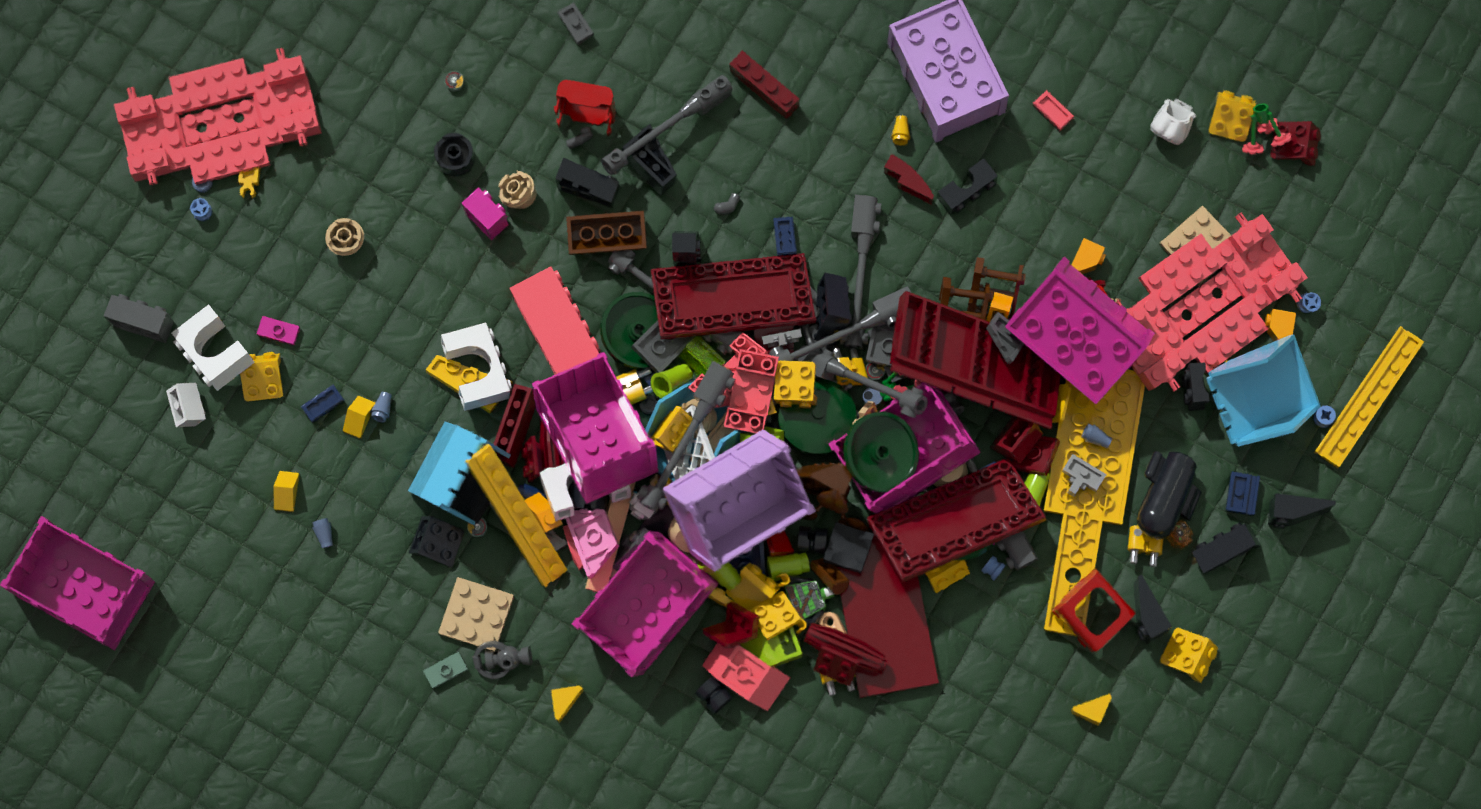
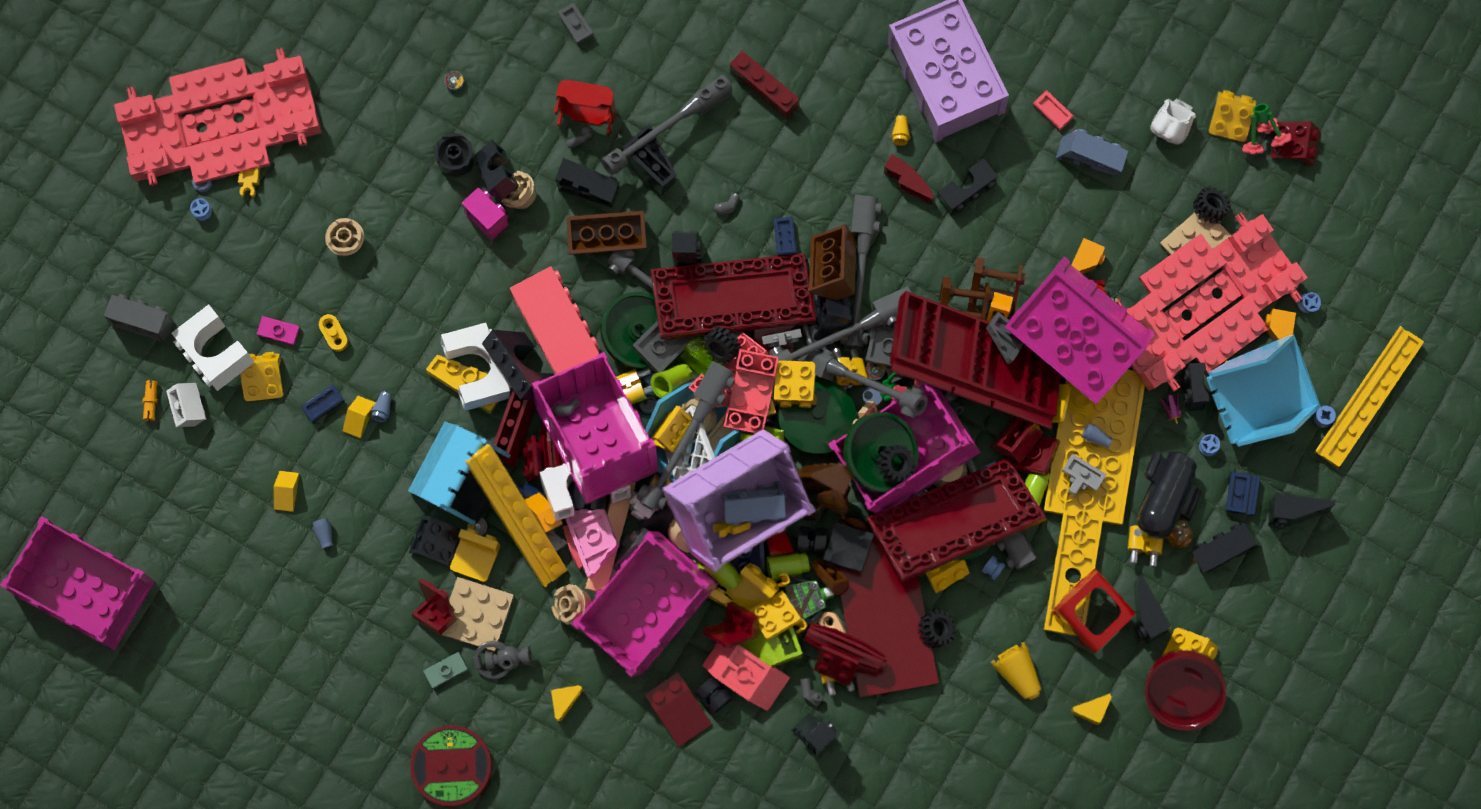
none -> light orange pin [142,380,158,421]
none -> yellow plate [319,314,348,352]
none -> piece [410,725,492,807]
none -> dark red bracket [411,579,457,635]
none -> yellow bracket [450,528,500,582]
none -> black arch [475,140,518,200]
none -> black arch [482,330,554,400]
none -> dark grey arm [551,398,581,417]
none -> tan cone [552,585,592,624]
none -> dark red slope [645,672,712,747]
none -> black tyre [703,326,741,364]
none -> yellow plate [713,519,751,538]
none -> sand blue wedge [722,481,786,525]
none -> black wedge [791,713,837,759]
none -> dark grey arm [801,678,823,705]
none -> reddish brown slope [809,224,856,300]
none -> black tyre [877,445,916,482]
none -> black tyre [918,610,957,648]
none -> yellow cone [991,642,1041,700]
none -> sand blue wedge [1056,129,1128,175]
none -> dark red piece [1145,650,1226,731]
none -> flat silver piece [1159,393,1183,424]
none -> black tyre [1193,187,1231,224]
none -> medium blue wheel [1199,434,1220,457]

